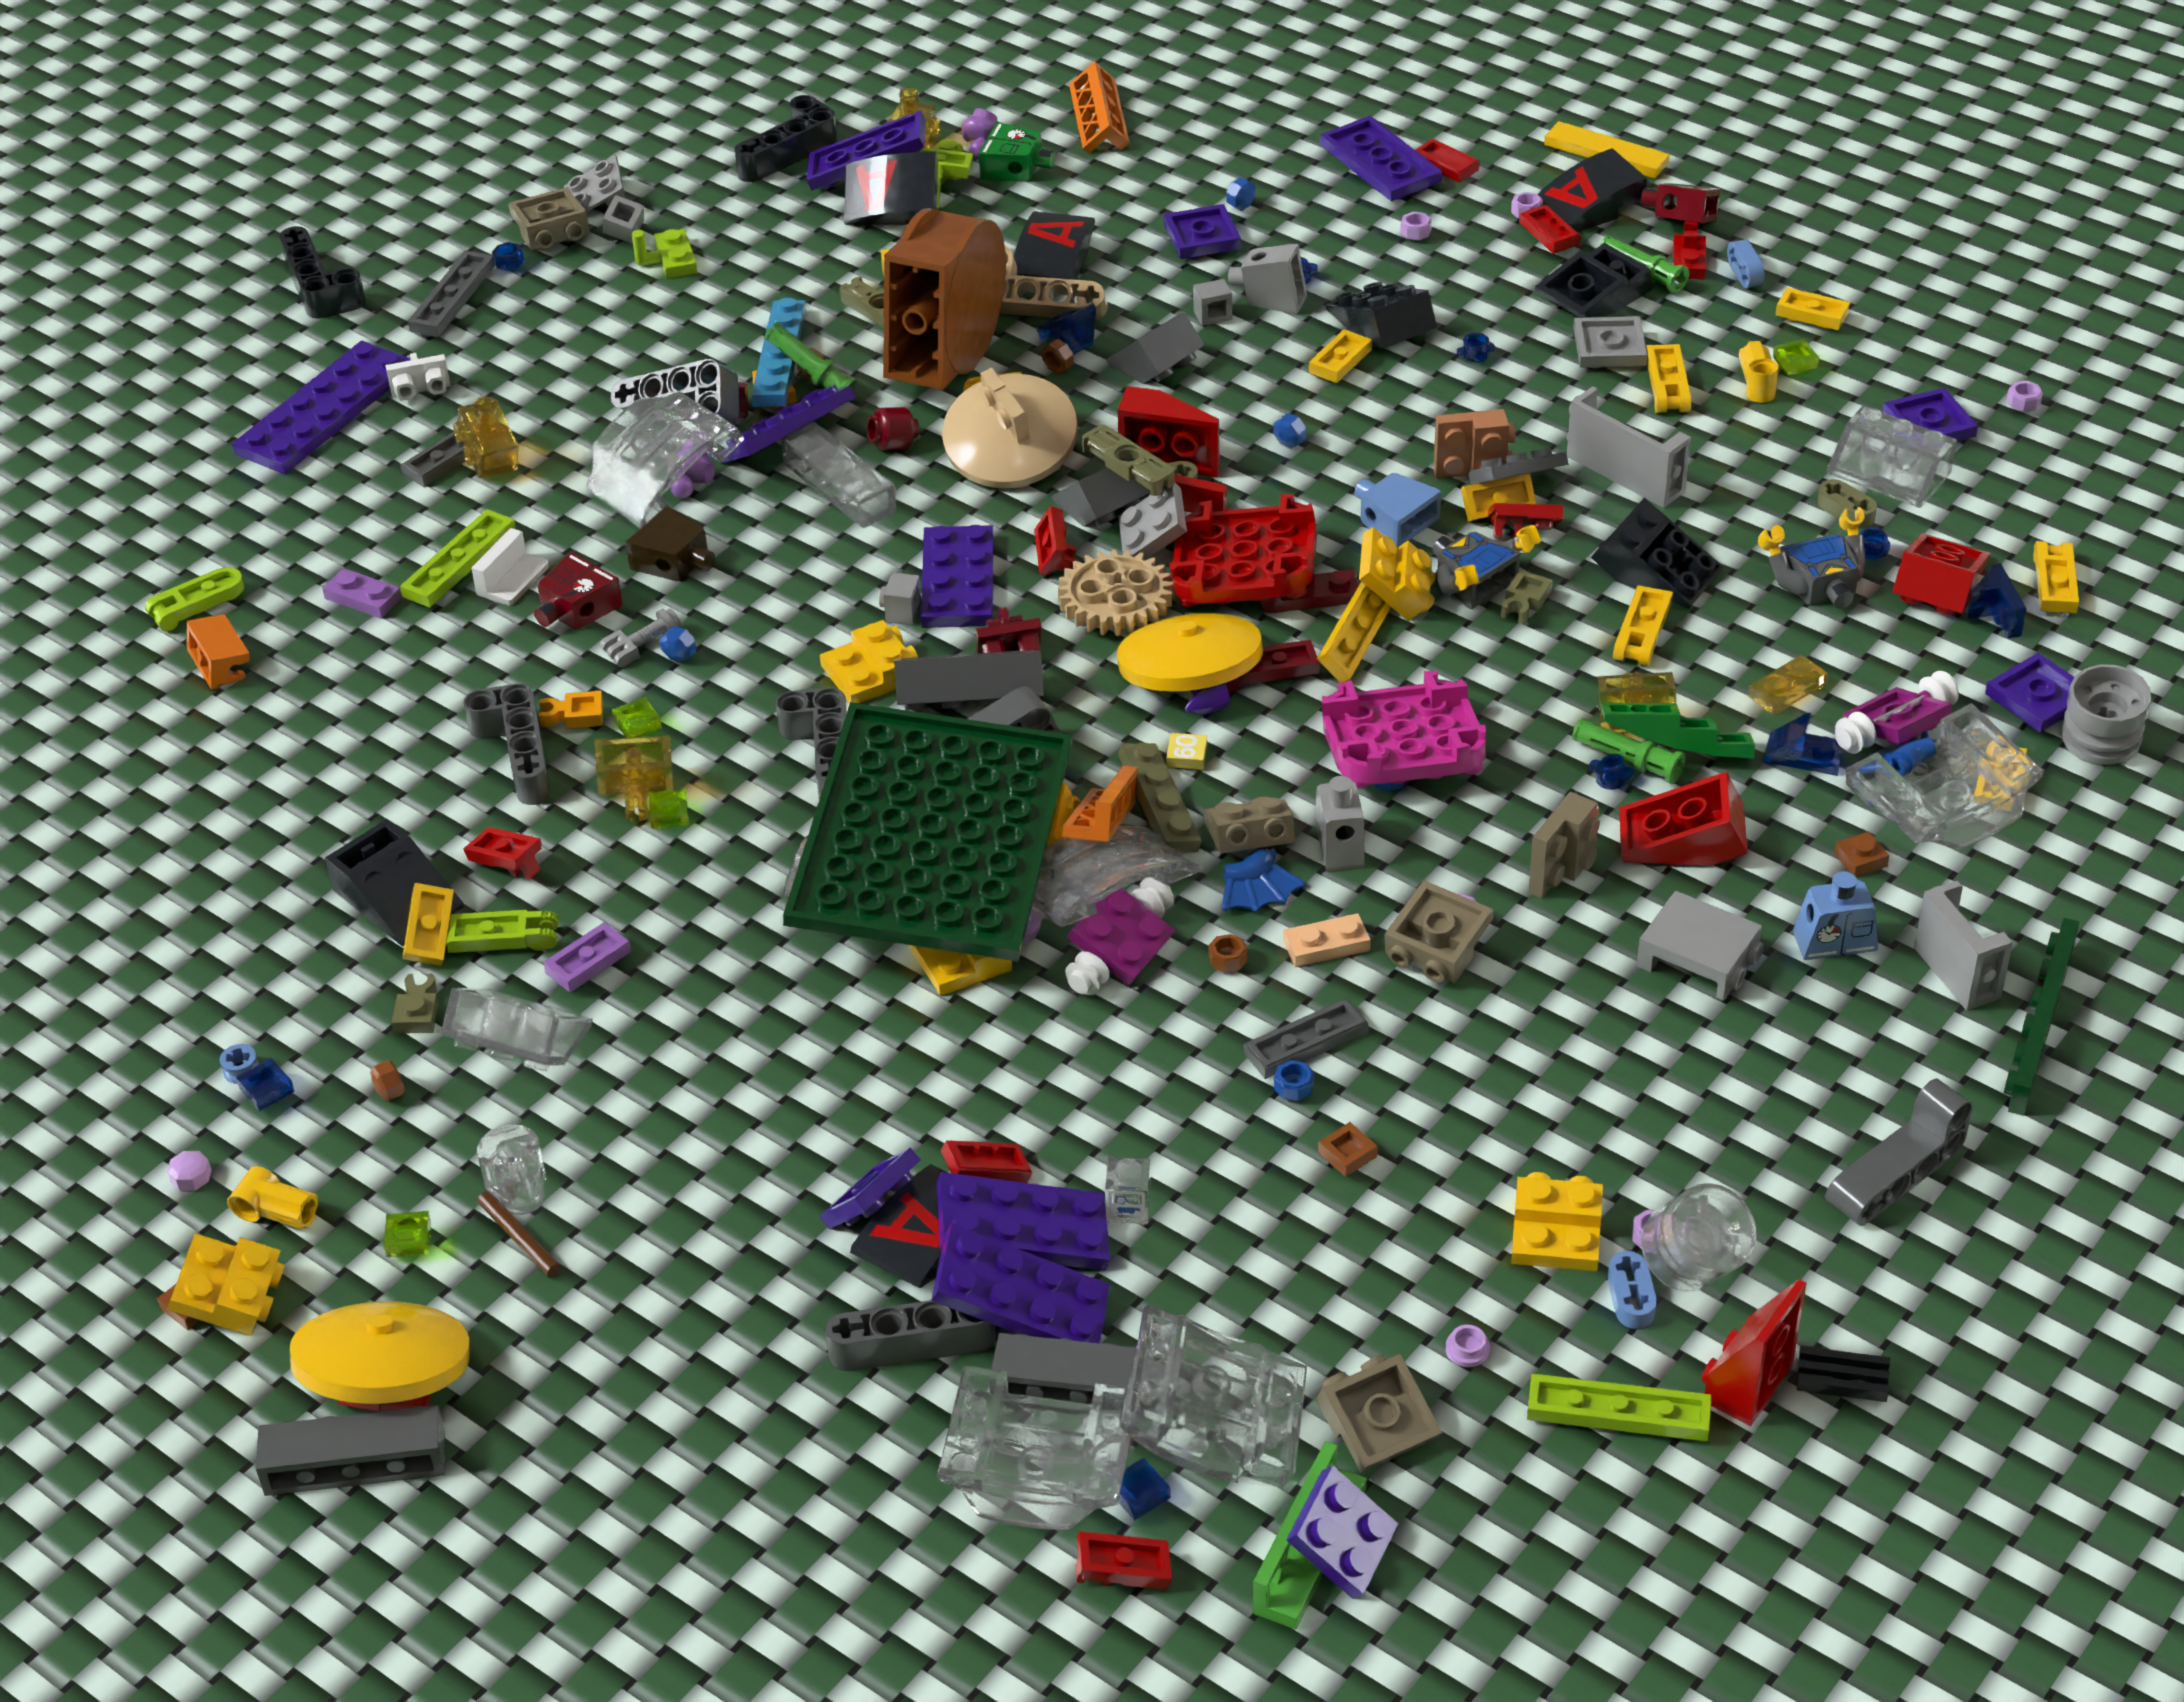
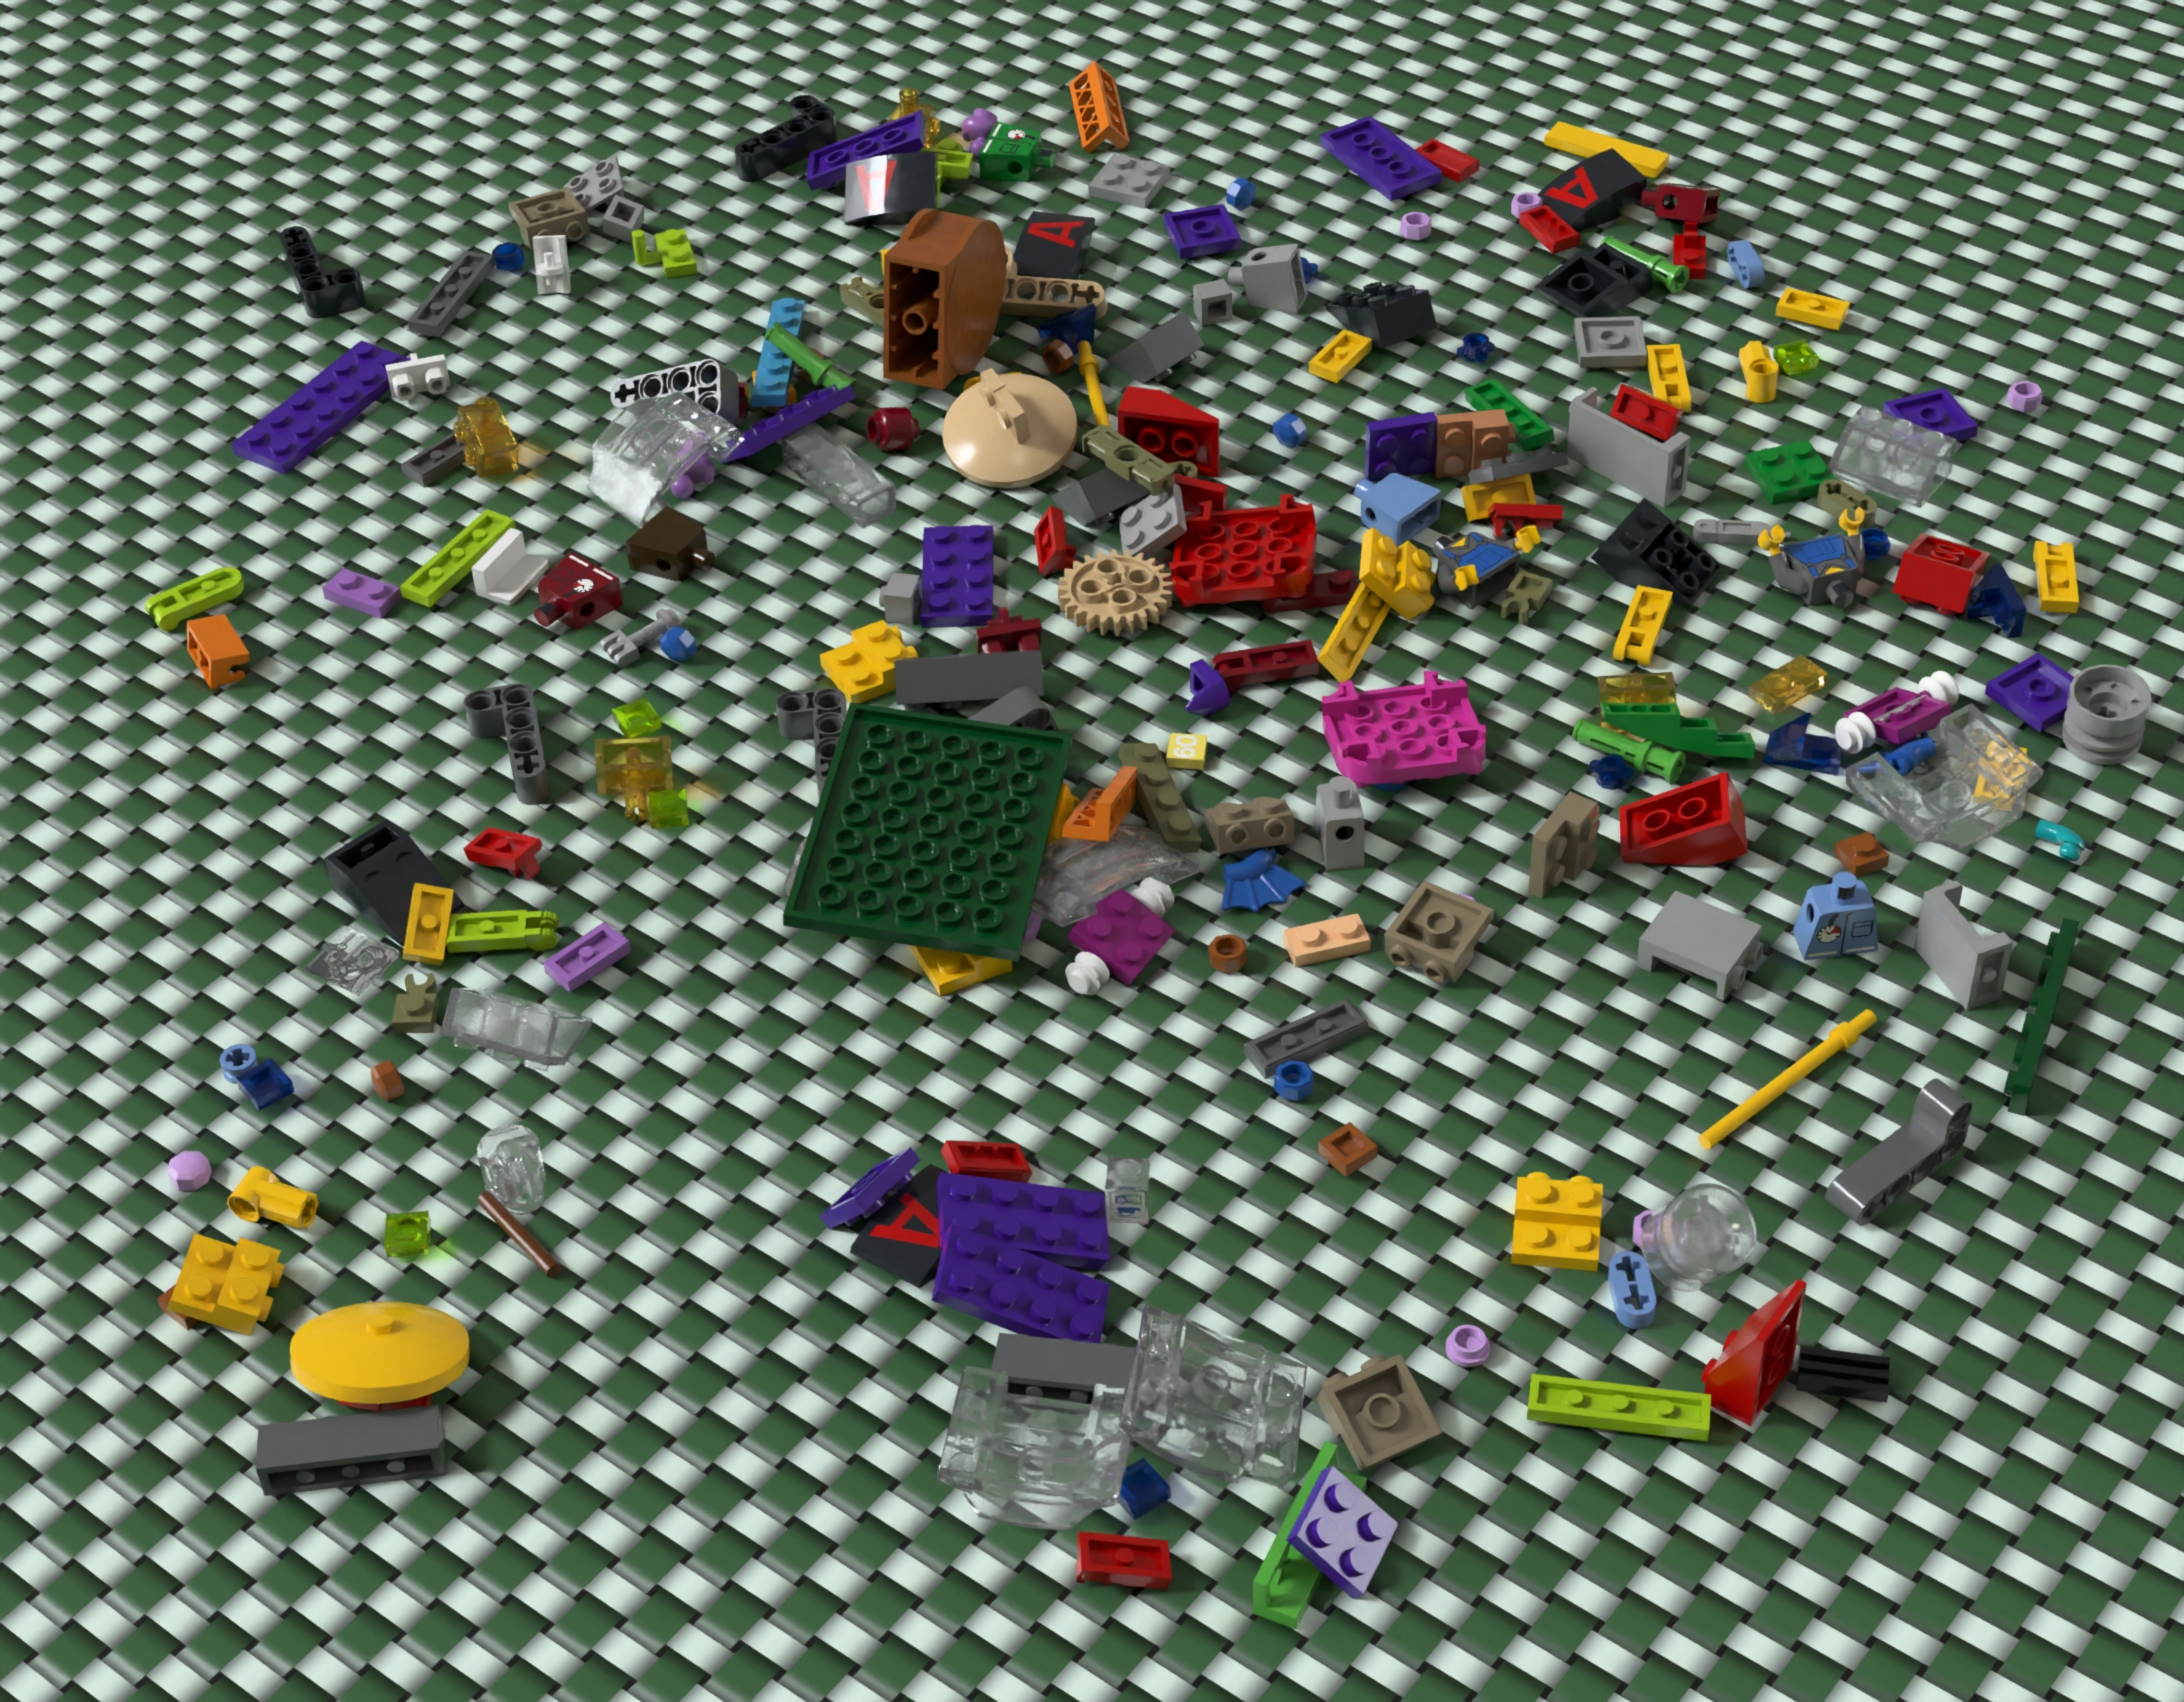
light orange plate [539,691,603,729] -> none
dark grey beam [825,1300,997,1371] -> none
yellow dish [1117,613,1263,692] -> none
none -> clear piece [305,926,400,996]
none -> white hips [533,235,571,294]
none -> yellow bar [1077,341,1111,428]
none -> light grey plate [1088,154,1170,209]
none -> dark purple plate [1364,412,1437,482]
none -> green plate [1464,378,1555,452]
none -> red plate [1609,384,1684,441]
none -> light grey piece [1693,519,1791,545]
none -> yellow bar [1698,1009,1877,1149]
none -> green plate [1744,440,1837,505]
none -> teal arm [2034,819,2085,861]

